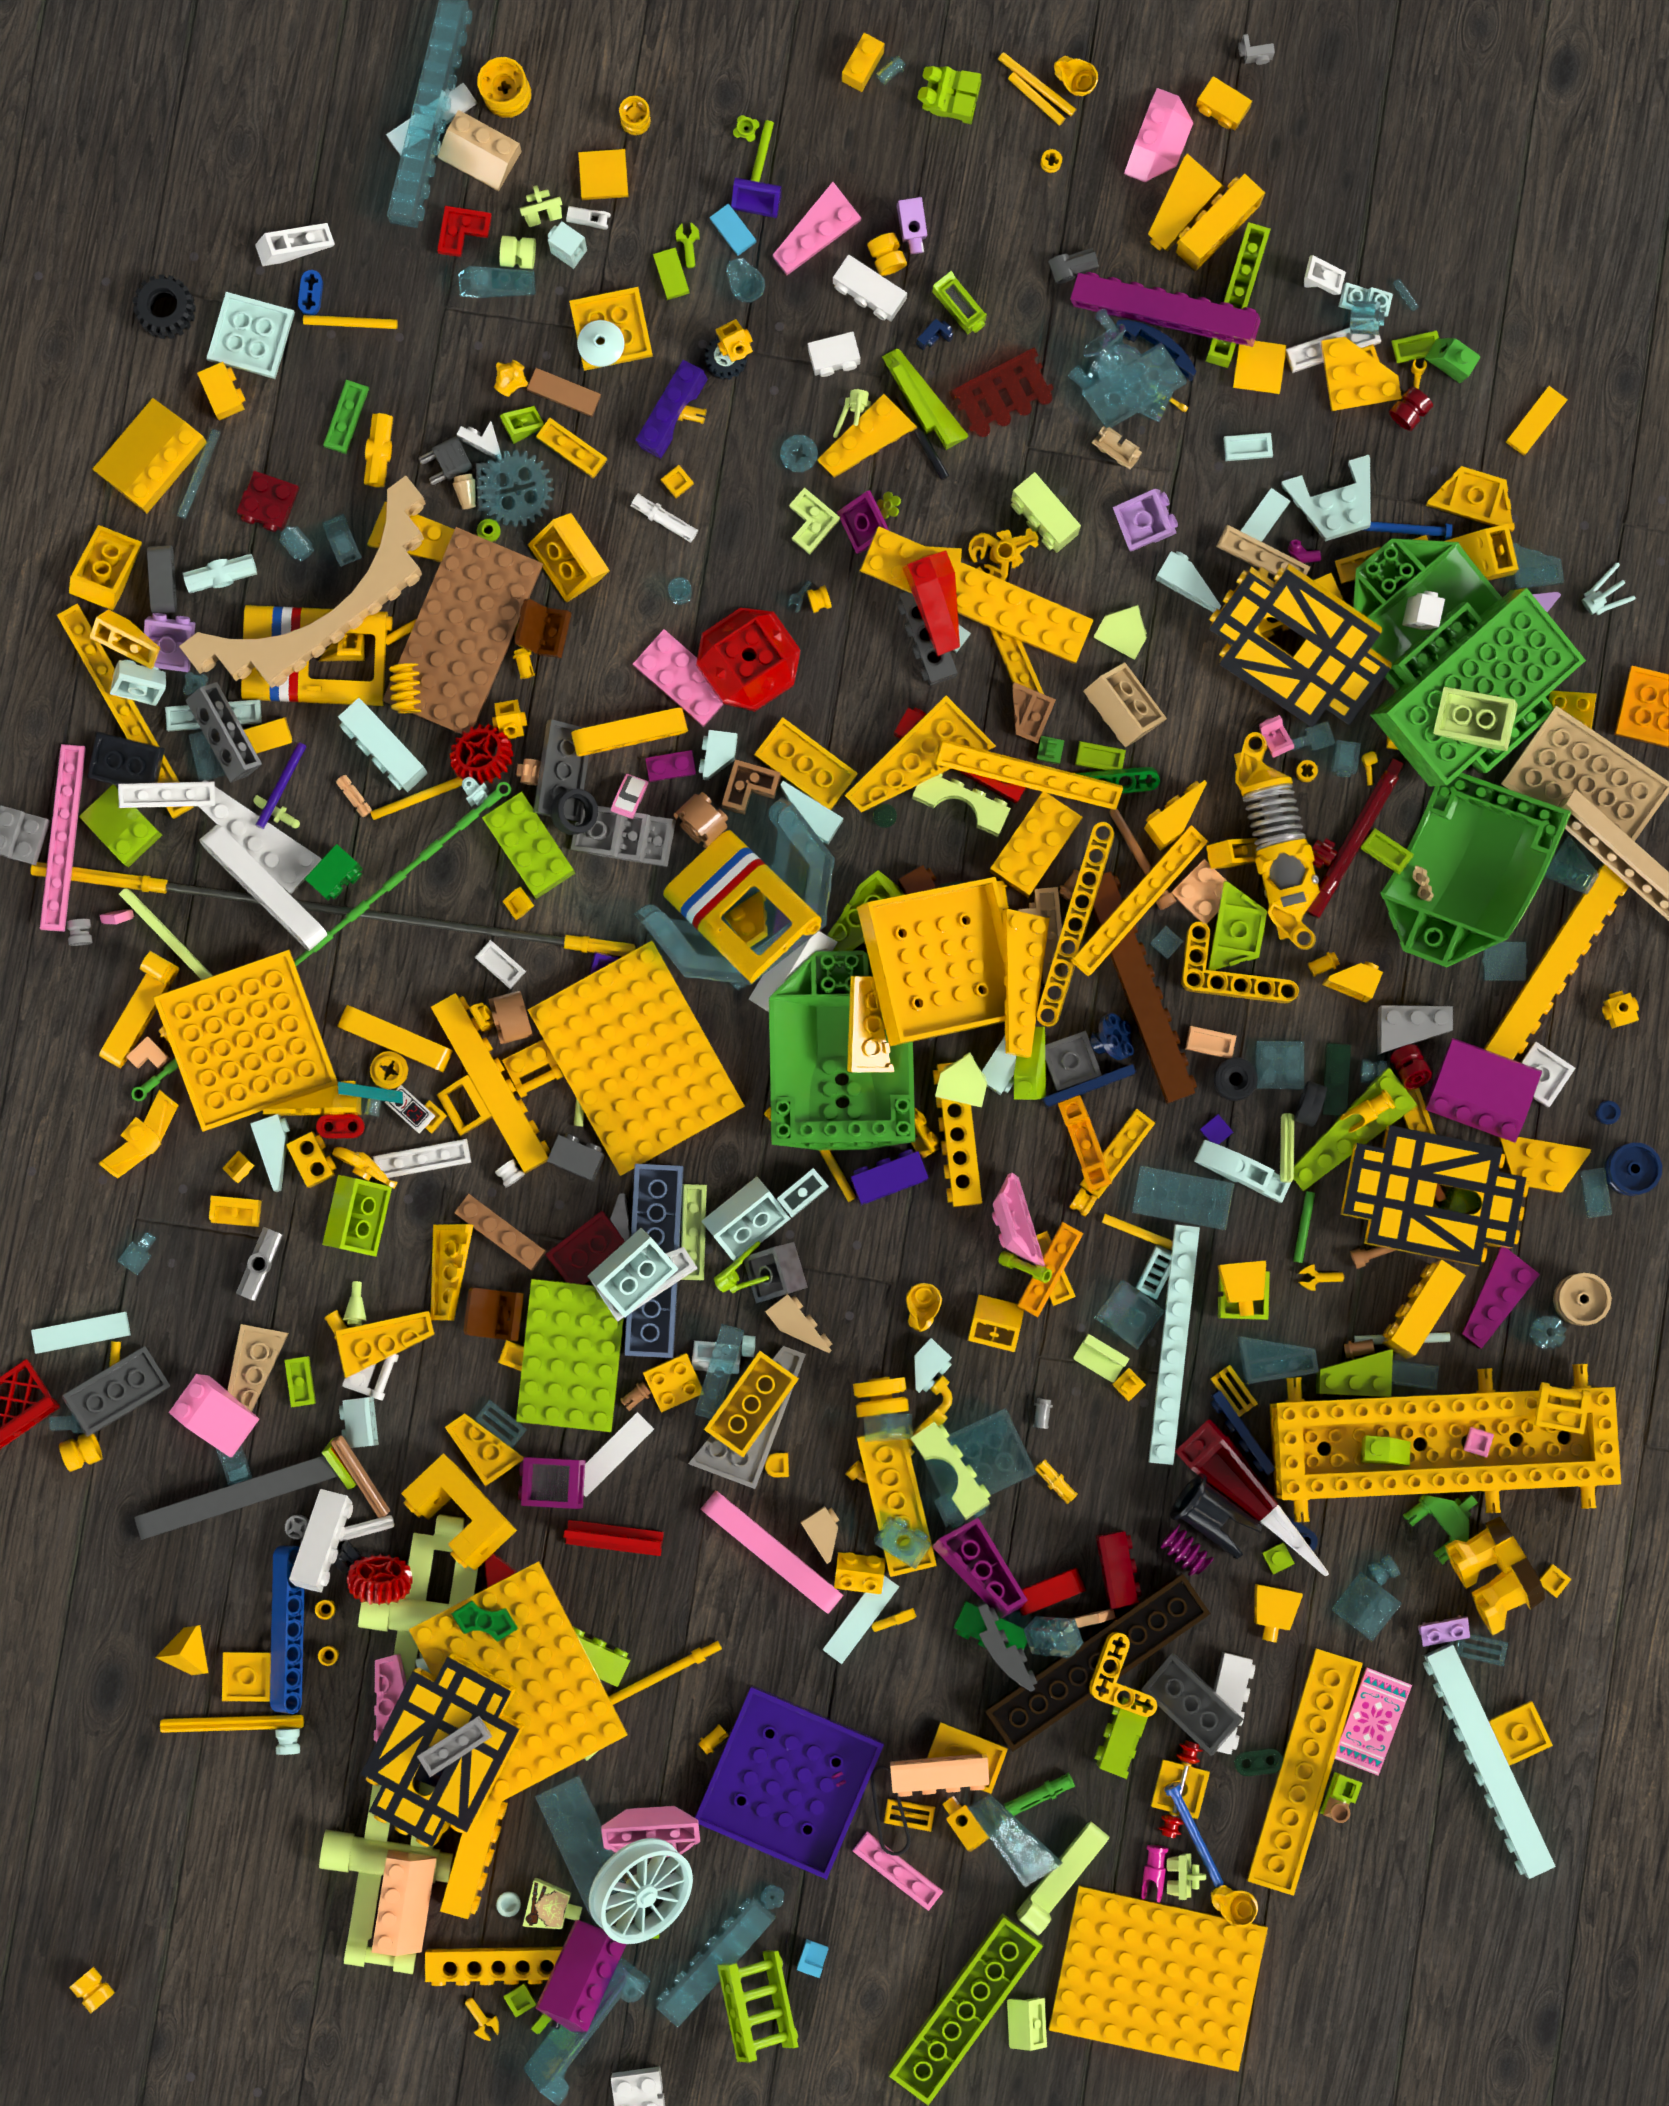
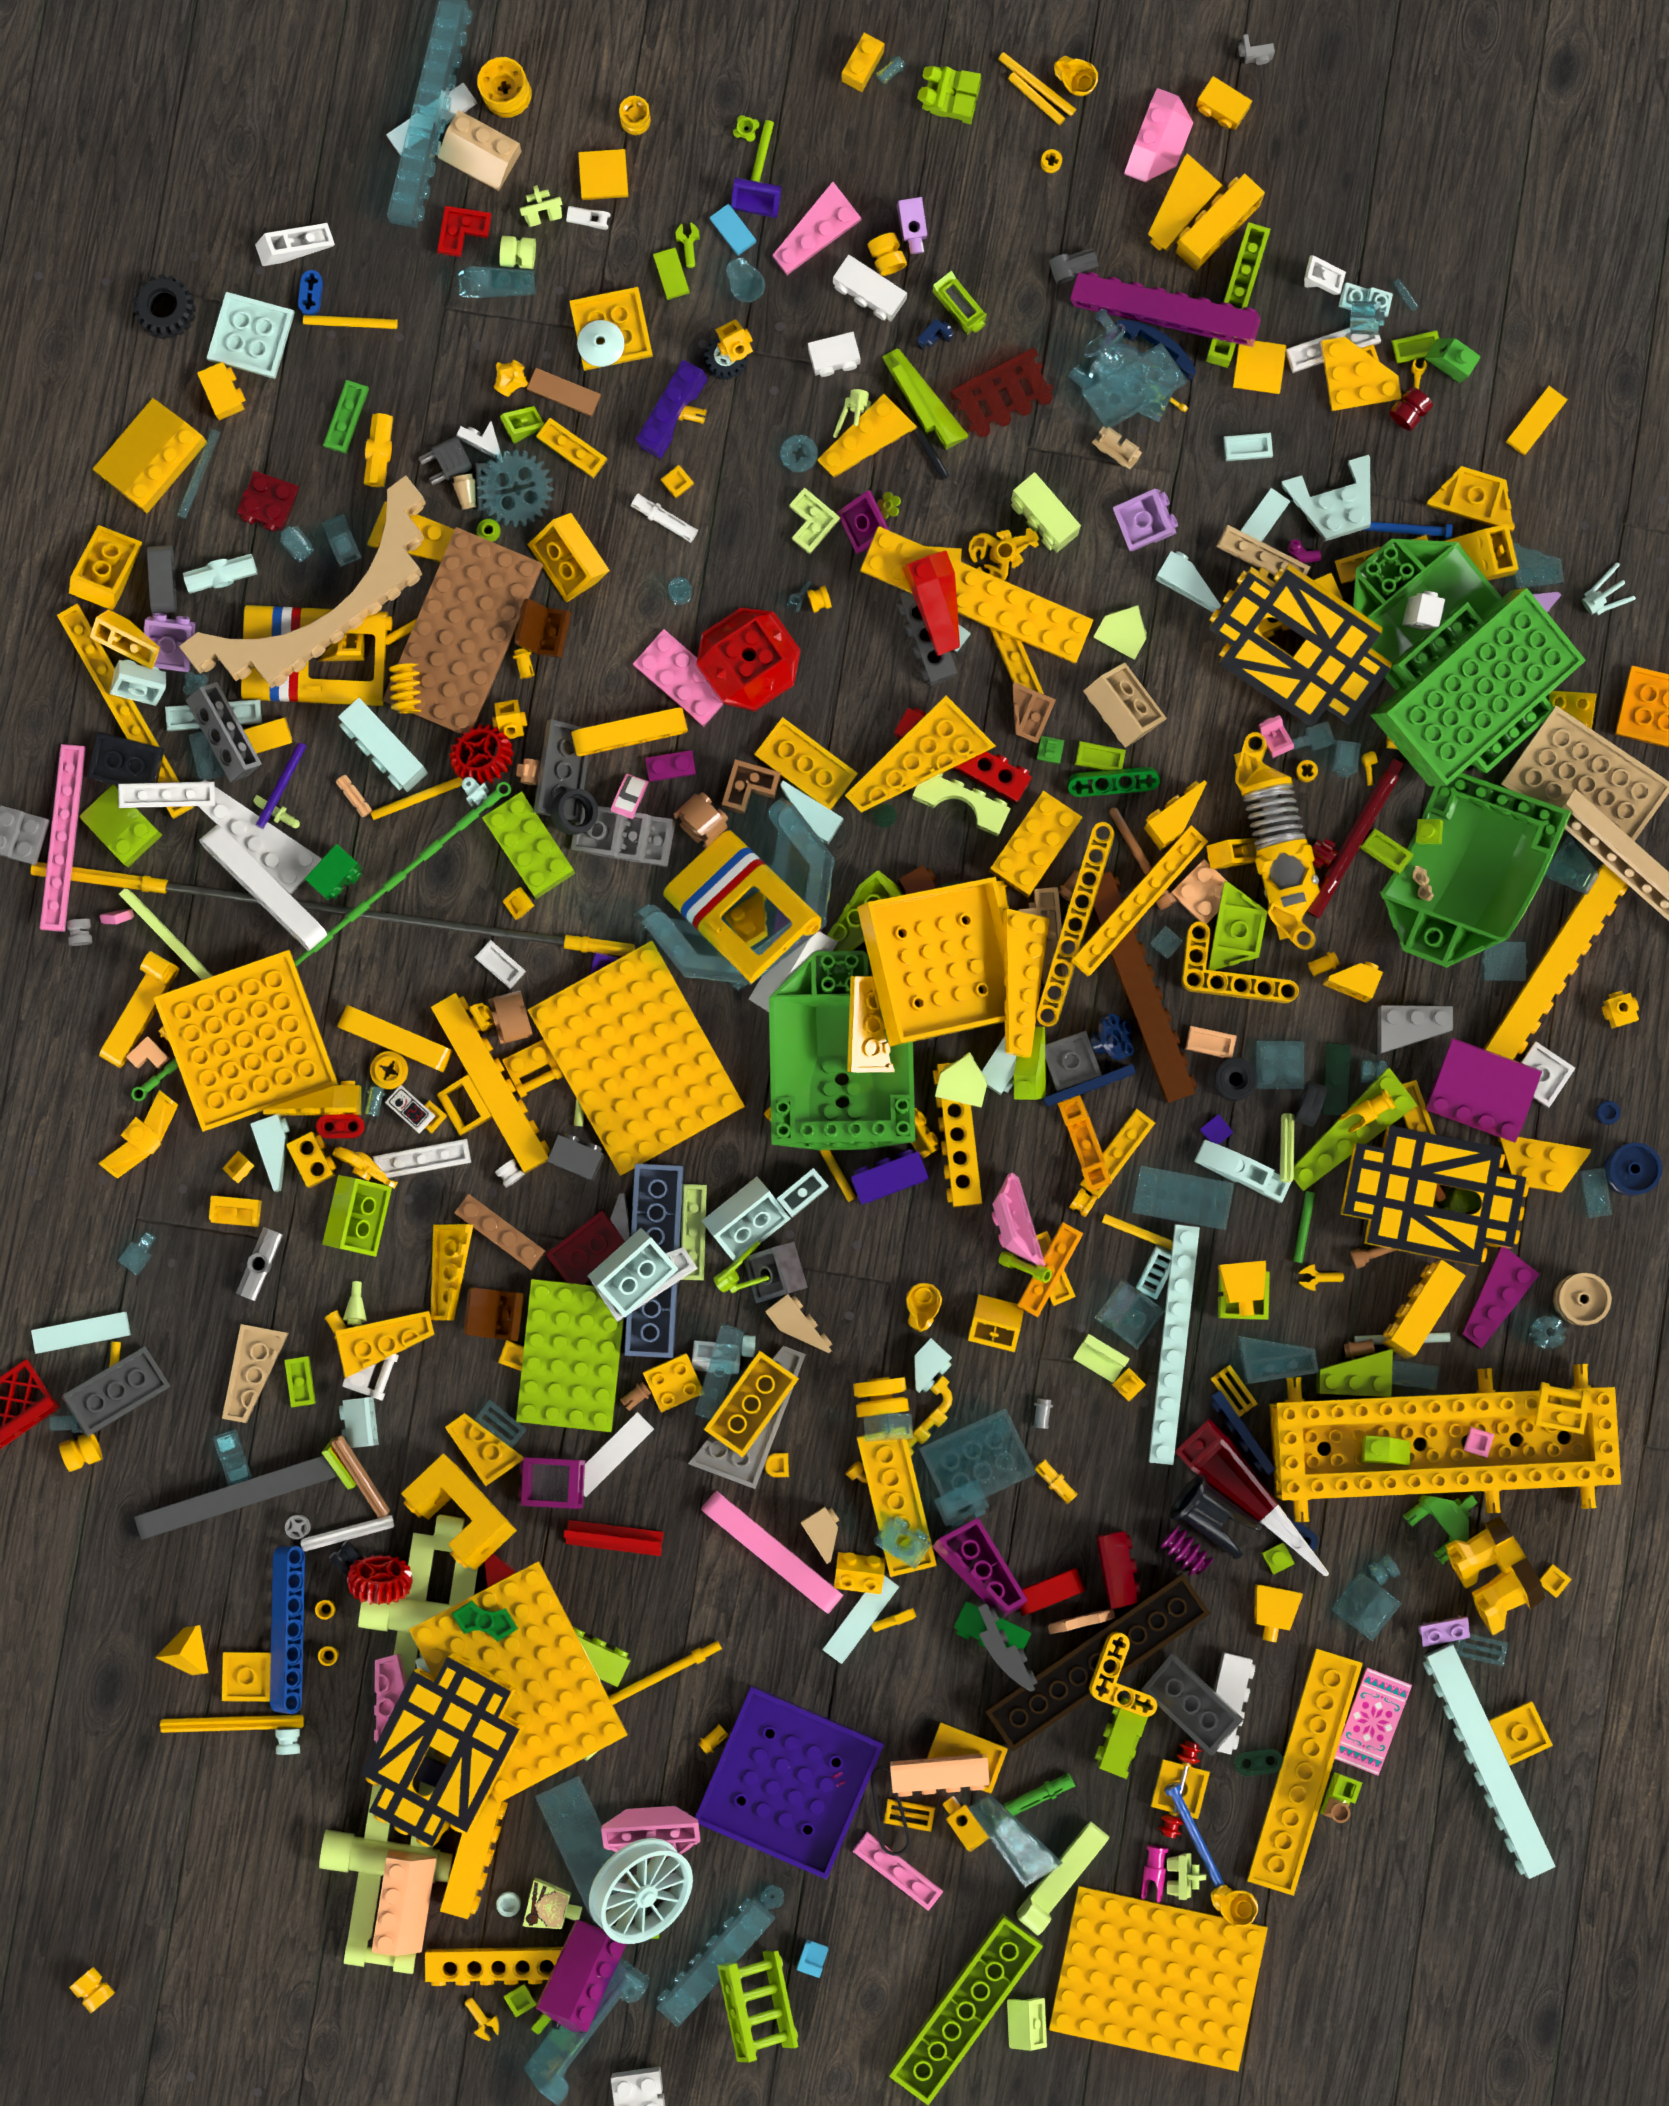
bright pink slope [169,1374,259,1457] -> none
white brick [289,1489,353,1593] -> none
teal sticker [338,1082,403,1104] -> none
light grey plate [417,1716,492,1777] -> none
light aqua brick [548,221,587,269] -> none
light aqua slope [699,730,738,780] -> none
yellowish green arch [911,1422,991,1520] -> none
yellow plate [935,740,1123,810] -> none
clear light blue brick [1024,1616,1083,1658] -> none
dark red wheel [1390,1044,1432,1090] -> none
yellowish green slope [1433,687,1518,751] -> none
none -> lime plate [1416,819,1443,844]

